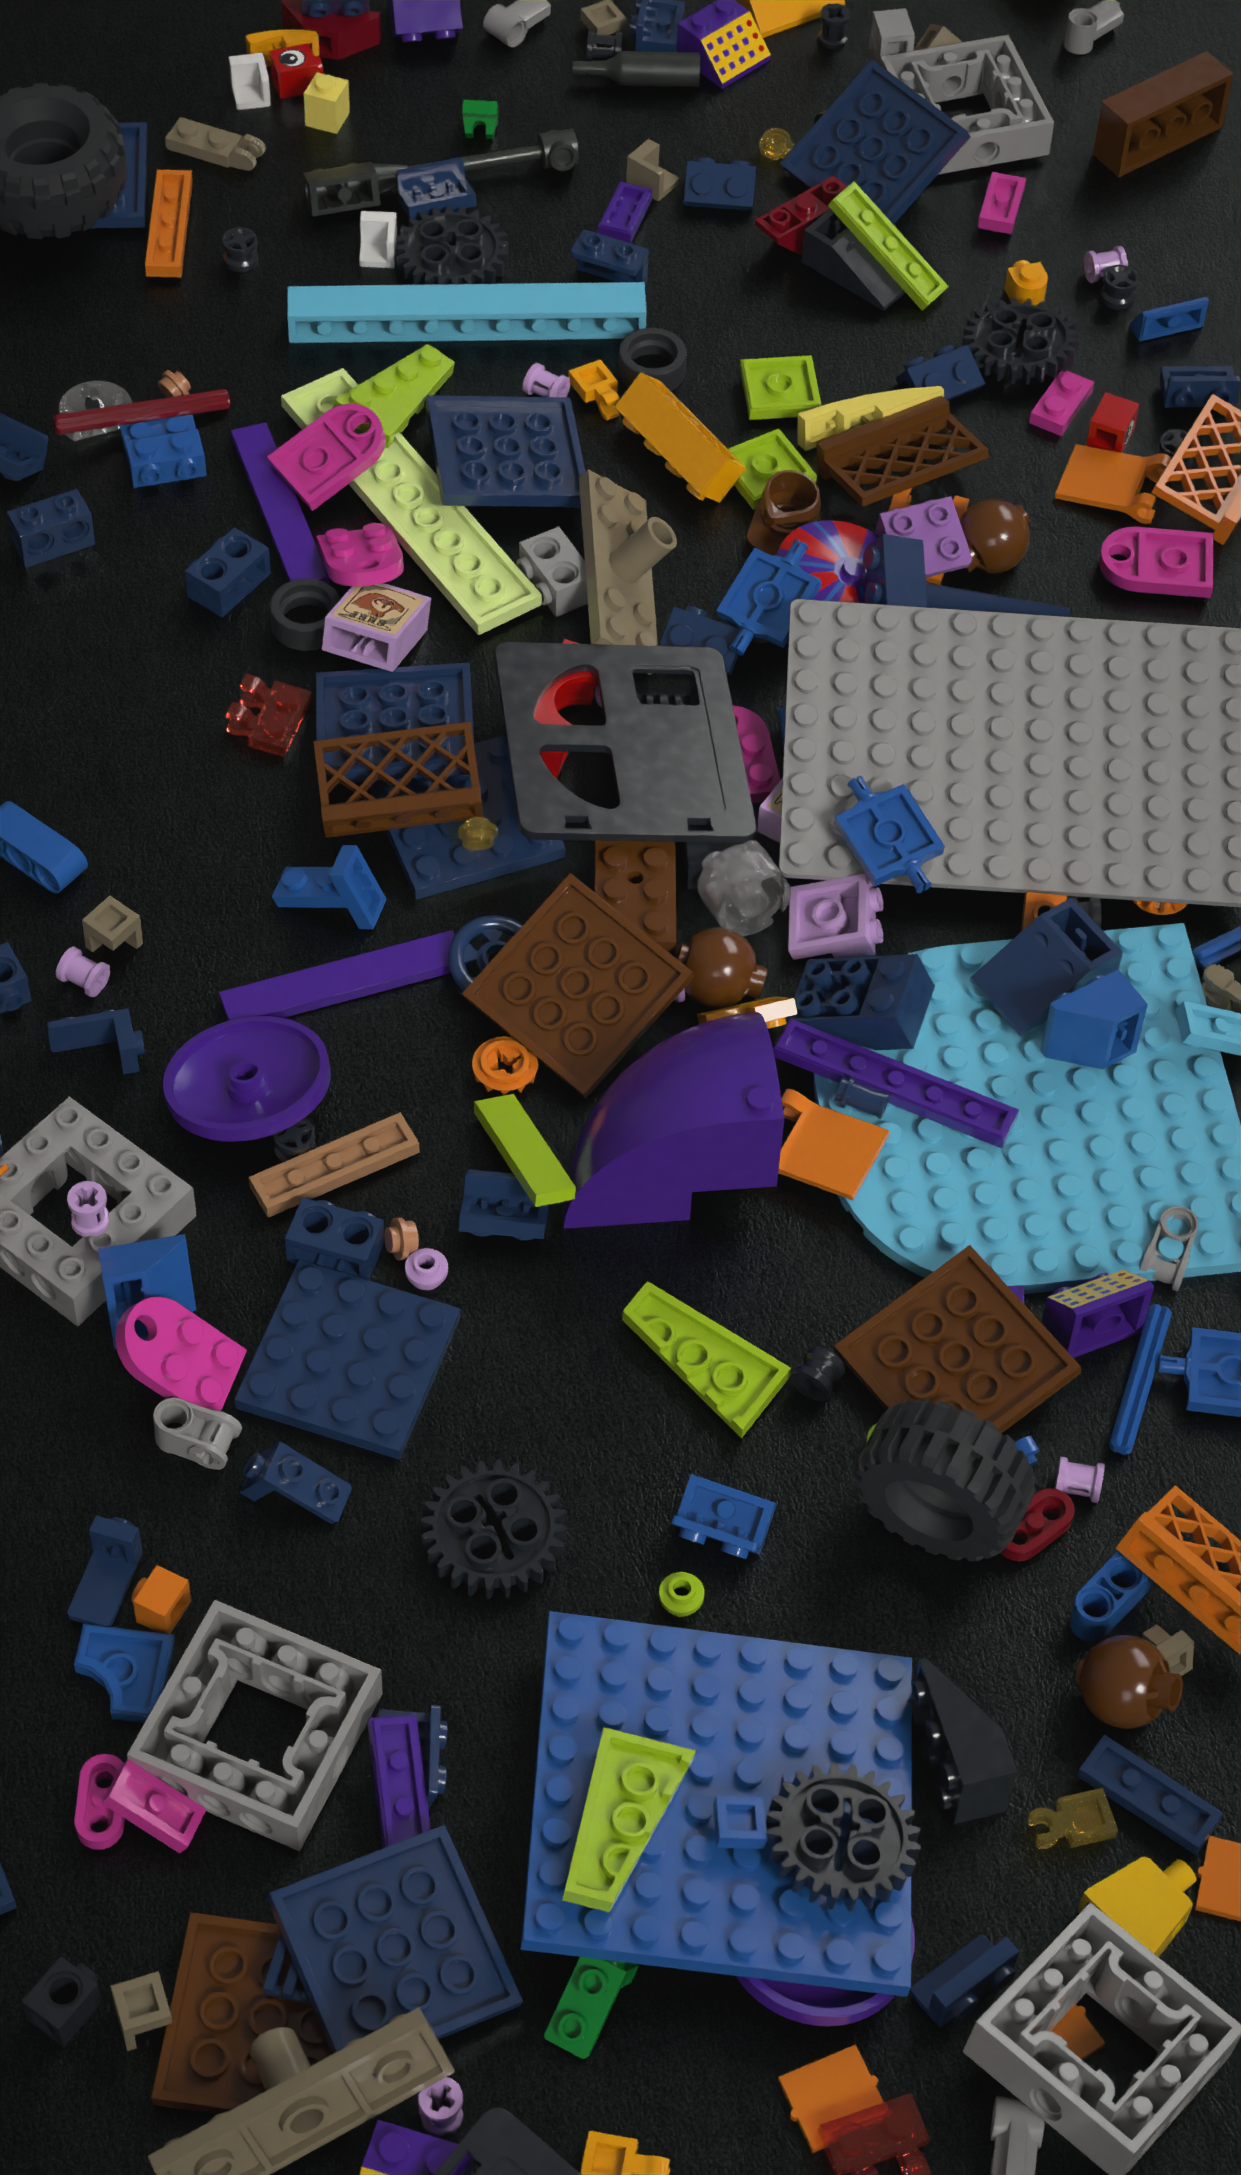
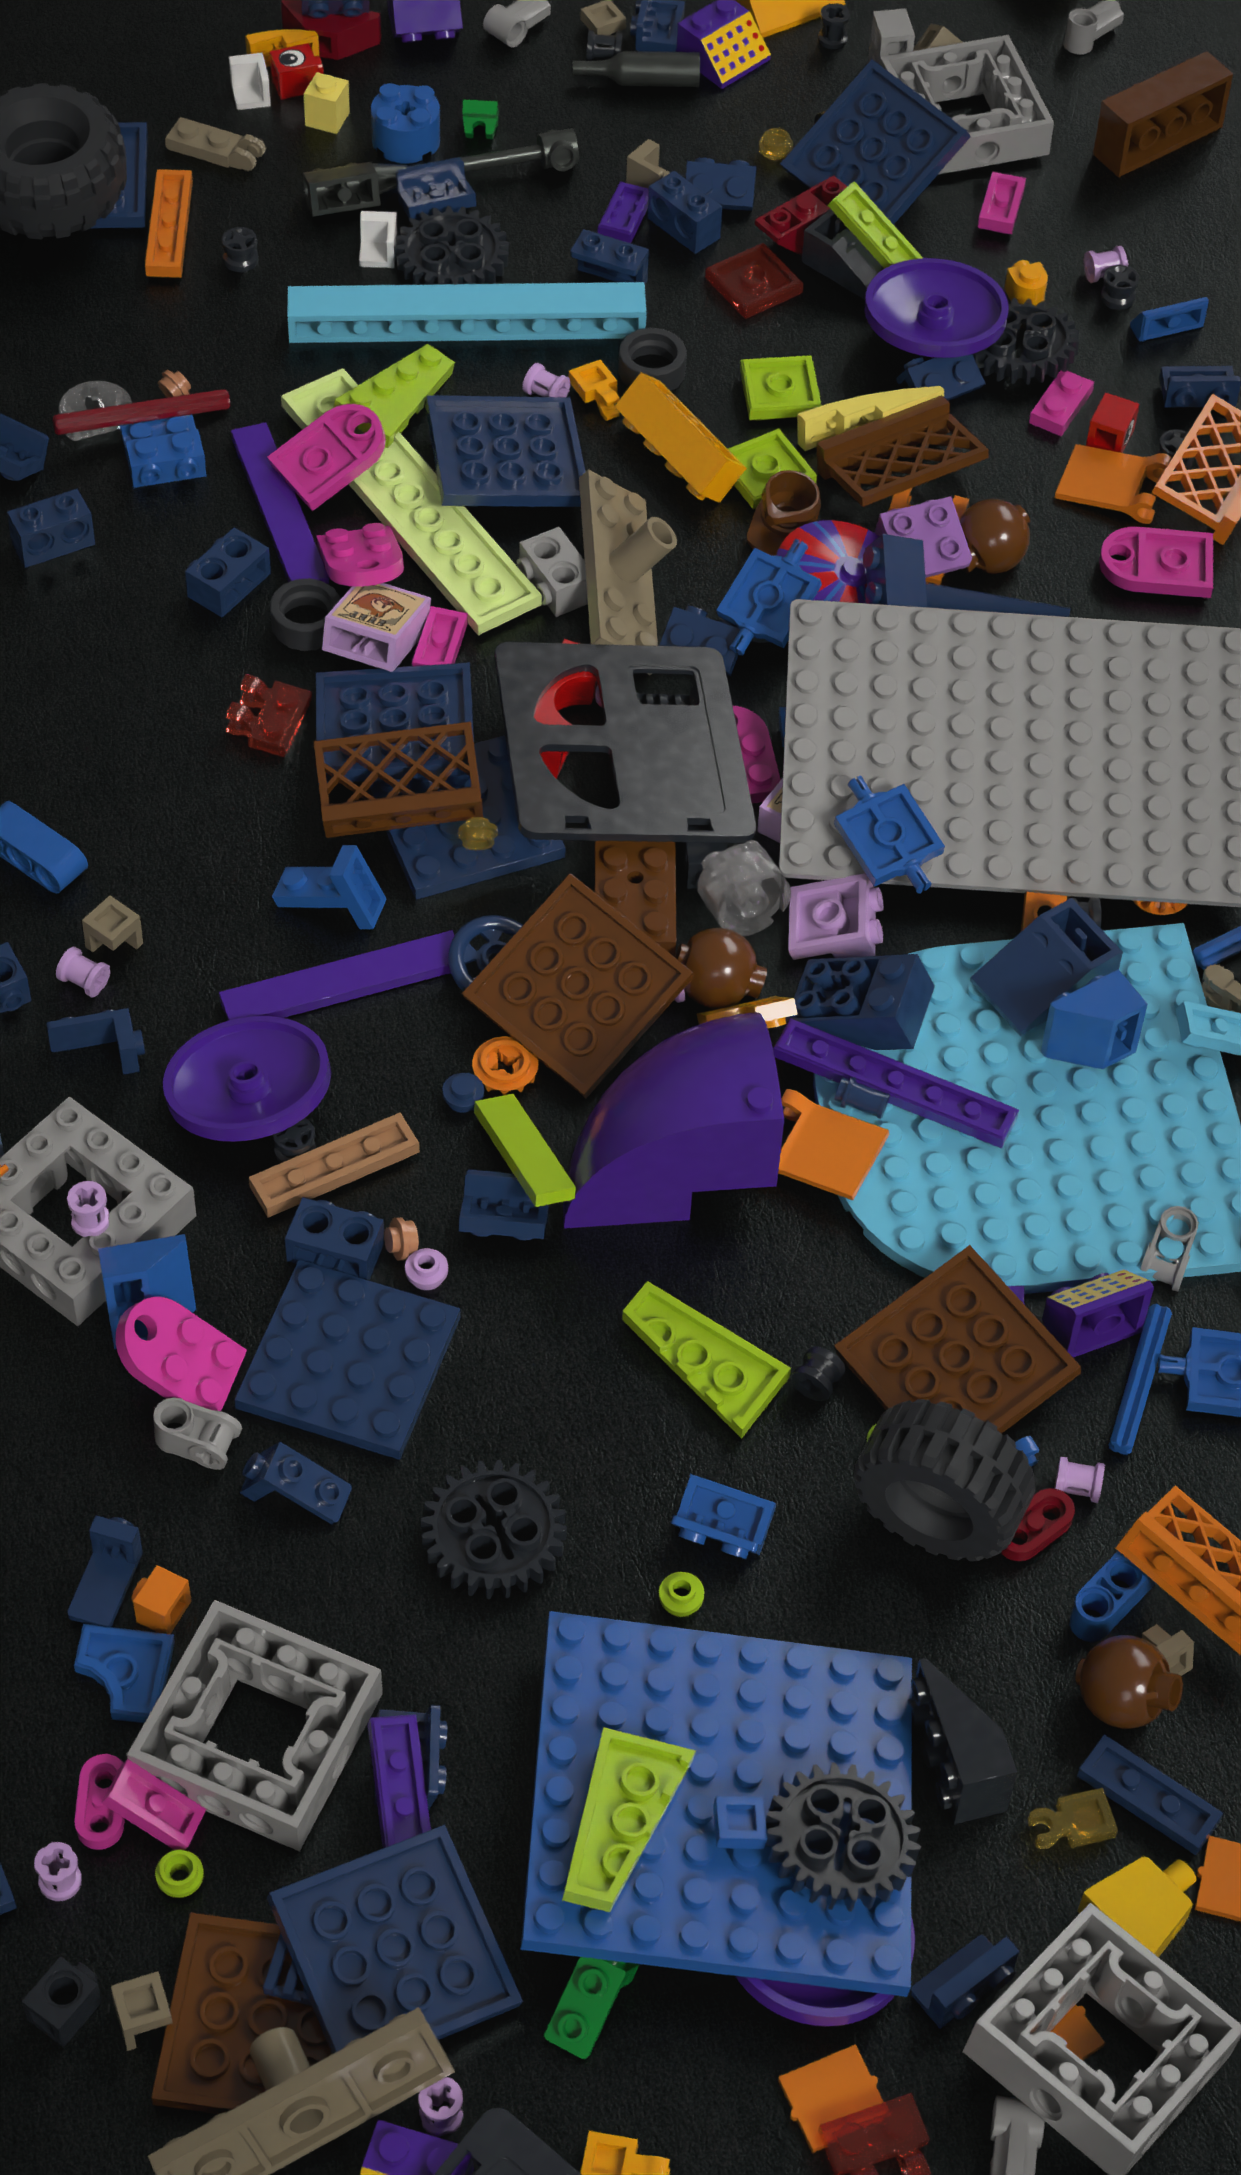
none -> lavender bush [34,1842,82,1901]
none -> lime plate [155,1850,204,1898]
none -> blue brick [371,83,440,163]
none -> dark pink plate [412,606,468,666]
none -> dark blue plate [443,1073,484,1113]
none -> dark blue brick [648,171,722,254]
none -> clear red tile [705,243,804,319]
none -> dark purple dish [864,258,1009,358]

